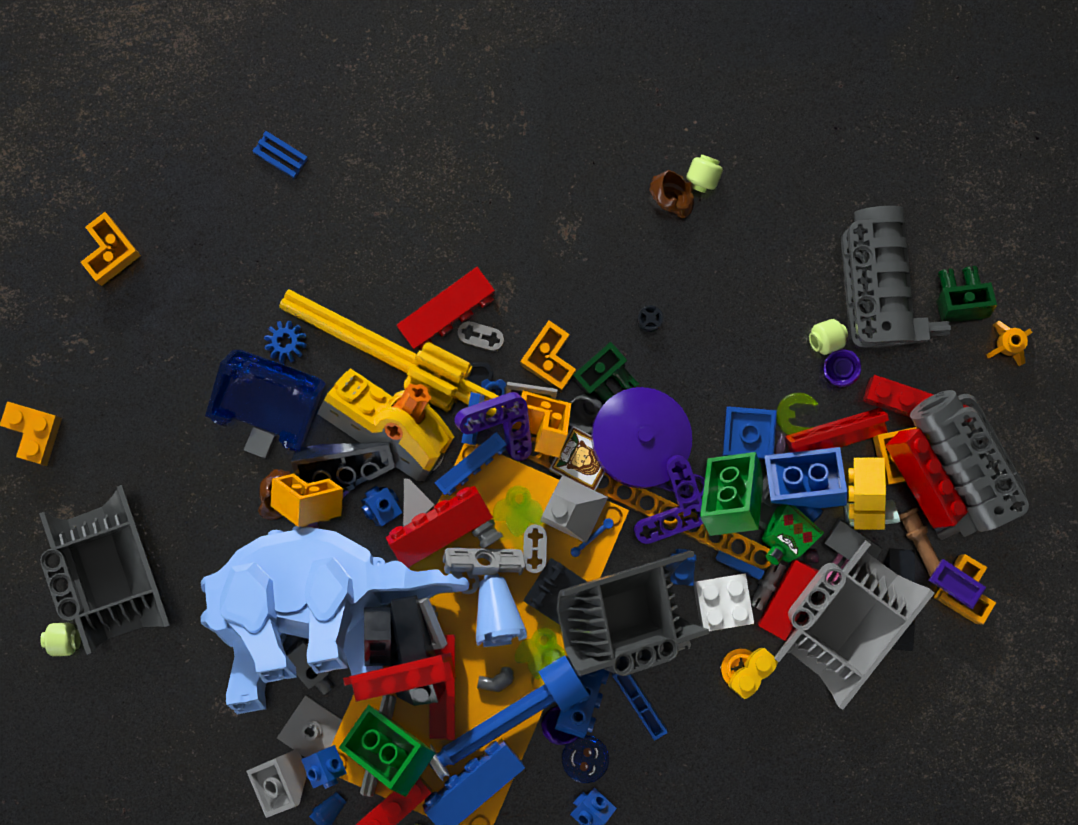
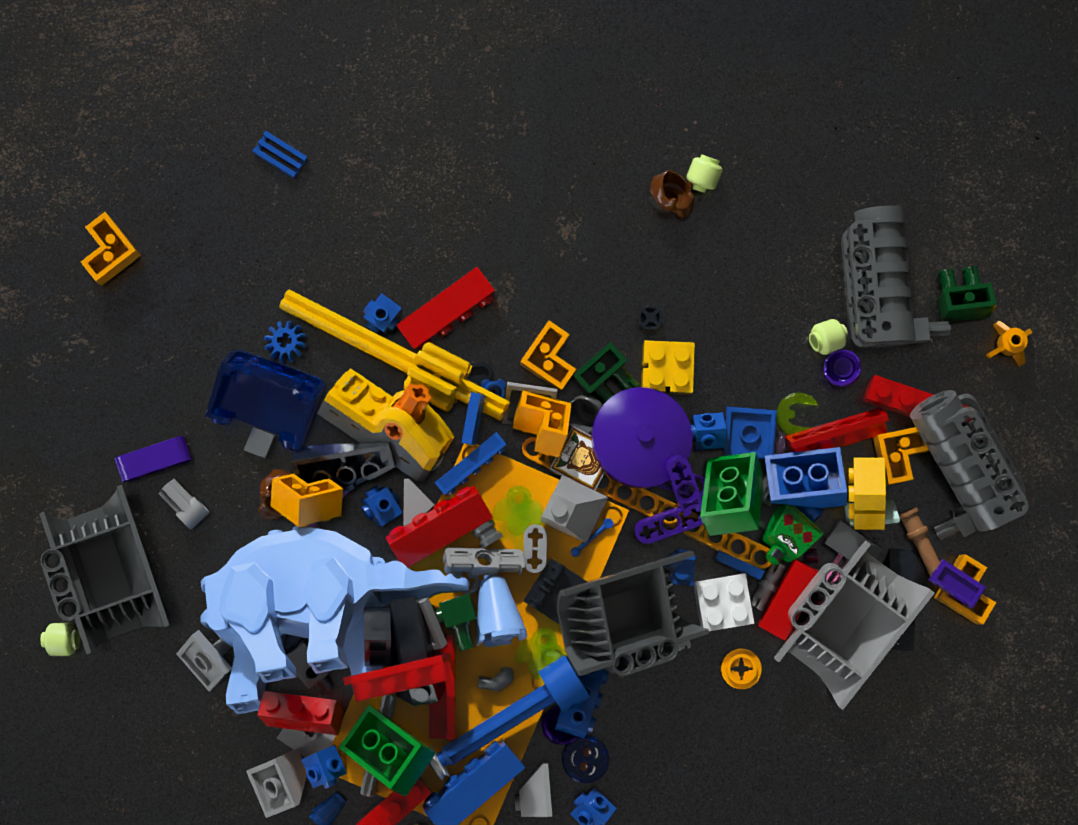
light orange brick [0,402,62,466] -> none
dark purple beam [454,392,532,461] -> none
light grey beam [458,321,504,352] -> none
blue piece [612,673,668,741] -> none
yellow brick [728,648,778,699] -> none
red brick [885,428,968,528] -> none
none -> dark purple beam [115,436,192,483]
none -> light grey piece [158,479,210,530]
none -> light grey tile [177,630,232,692]
none -> red brick [257,691,345,736]
none -> blue brick [363,293,403,335]
none -> dark green brick [436,594,477,651]
none -> light grey slope [514,761,552,817]
none -> yellow piece [641,340,695,396]
none -> blue brick [691,413,726,450]

